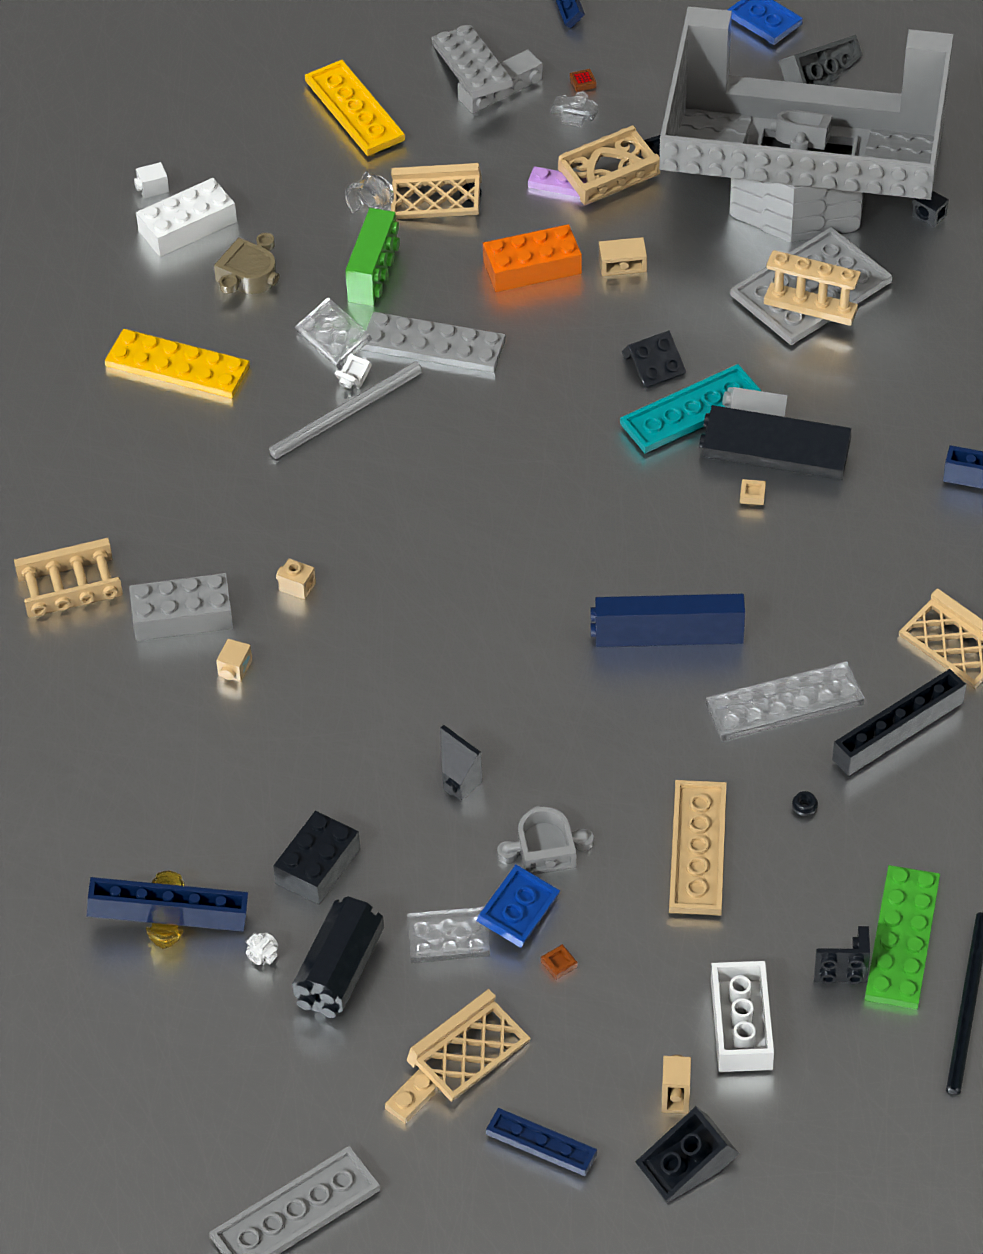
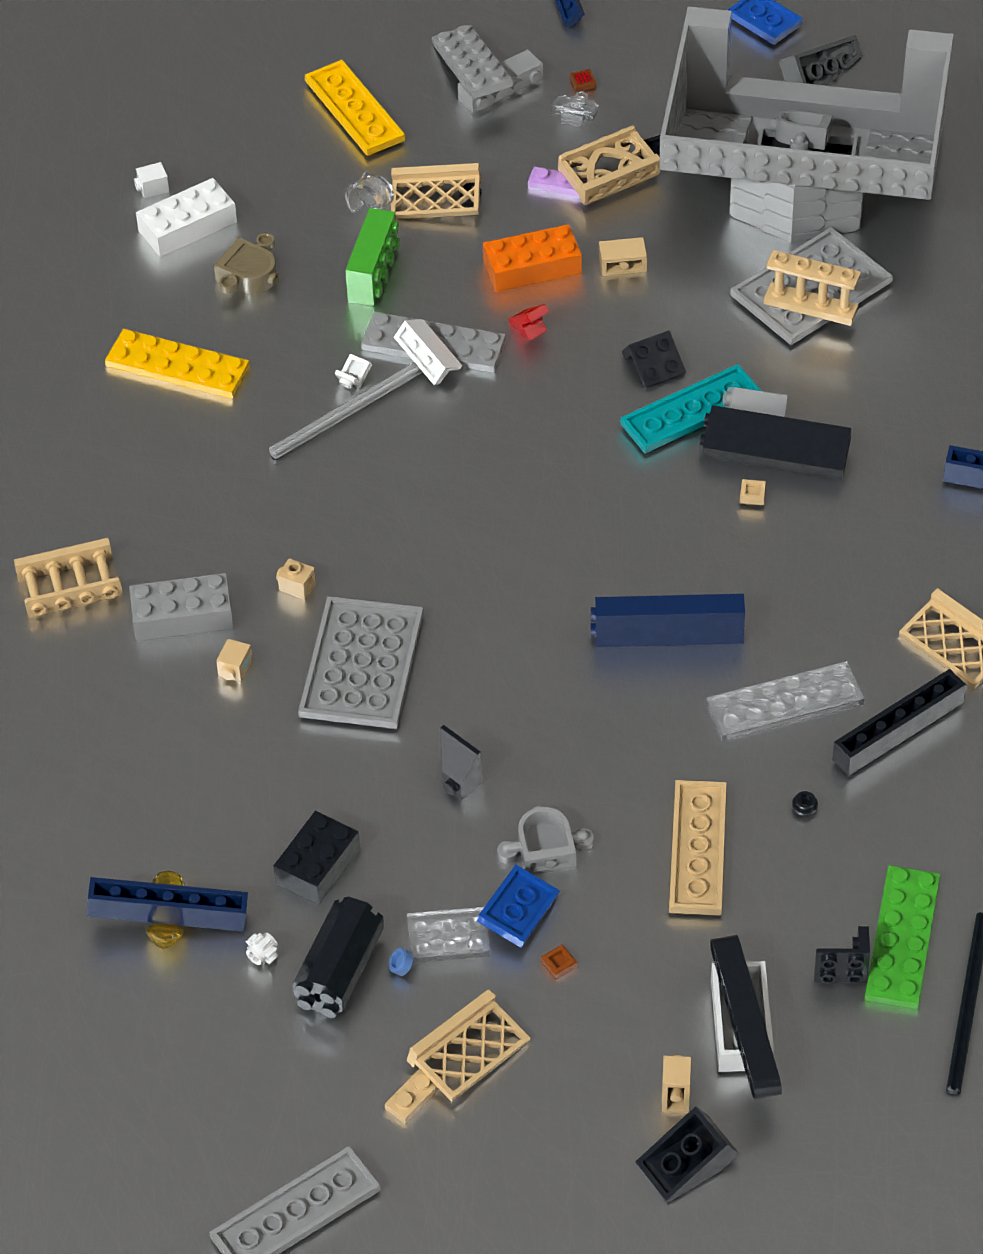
clear plate [295,297,372,369] -> none
dark blue plate [486,1108,597,1176] -> none
black brick [912,190,949,227] -> none
none -> light grey plate [298,596,424,729]
none -> medium blue tile [389,948,413,976]
none -> white panel [394,319,462,385]
none -> red slope [508,304,549,340]
none -> black beam [710,935,782,1099]

